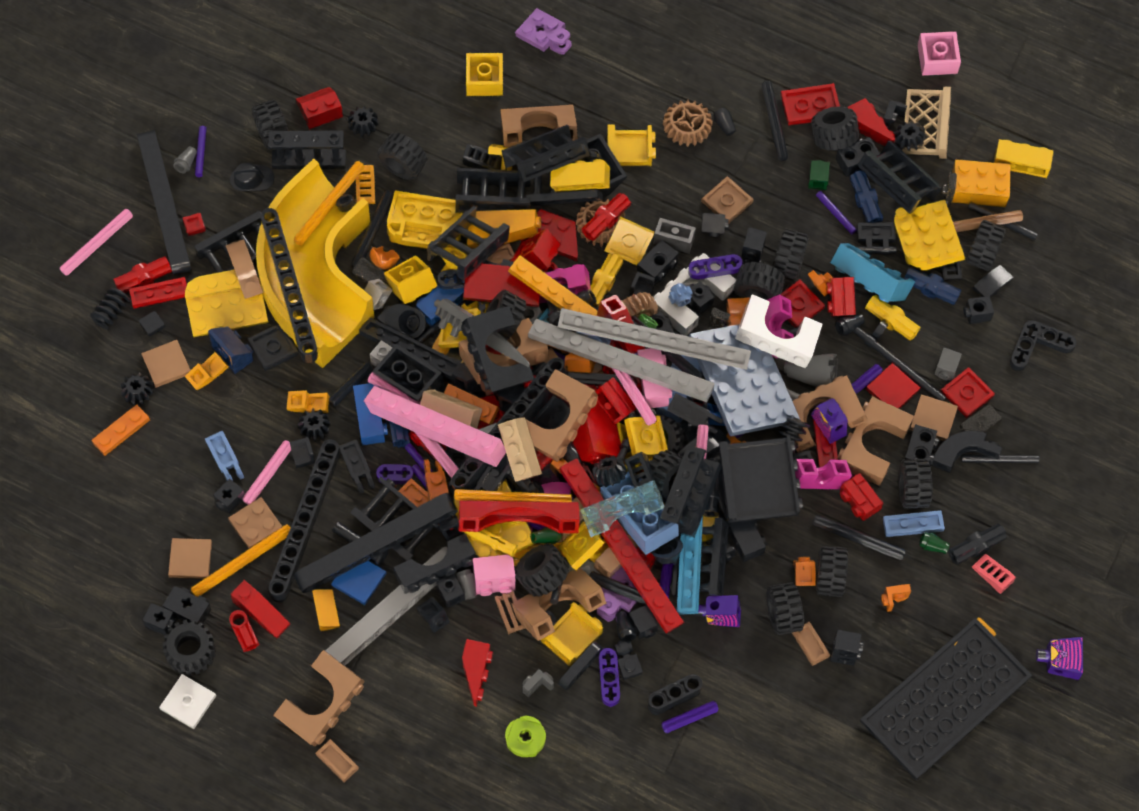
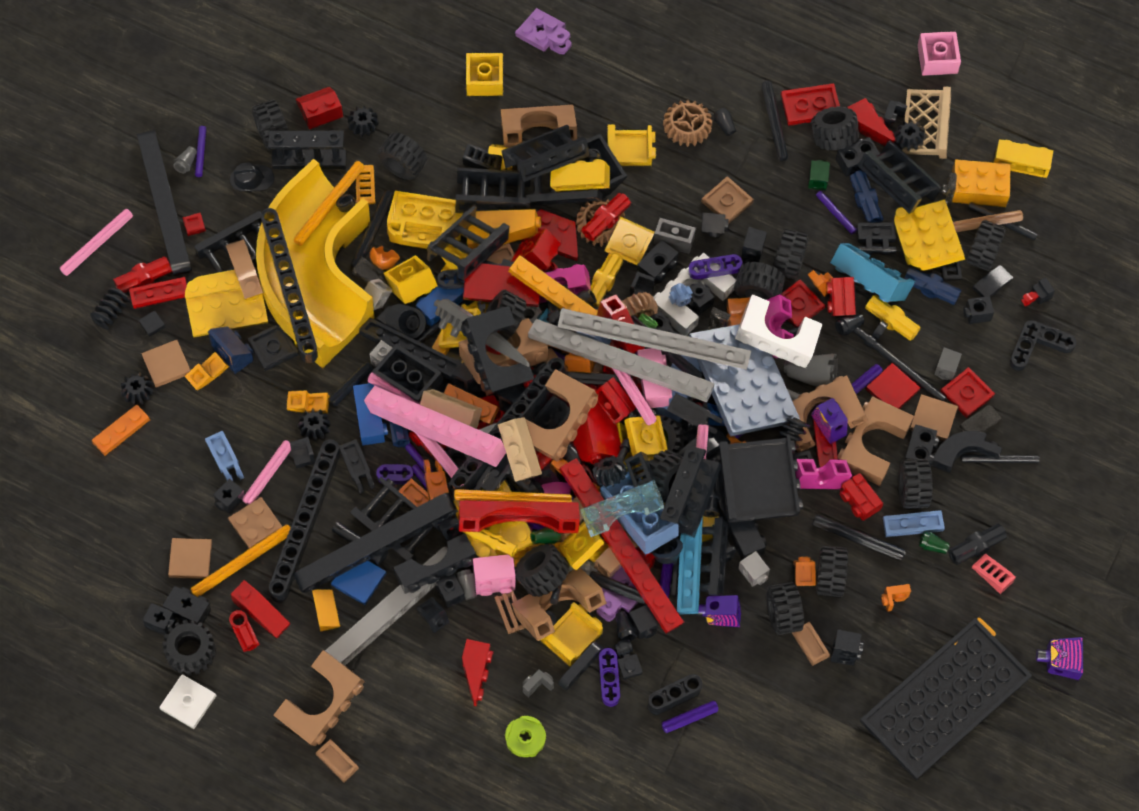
none -> light grey brick [738,551,770,587]
none -> black piece [1021,277,1055,307]

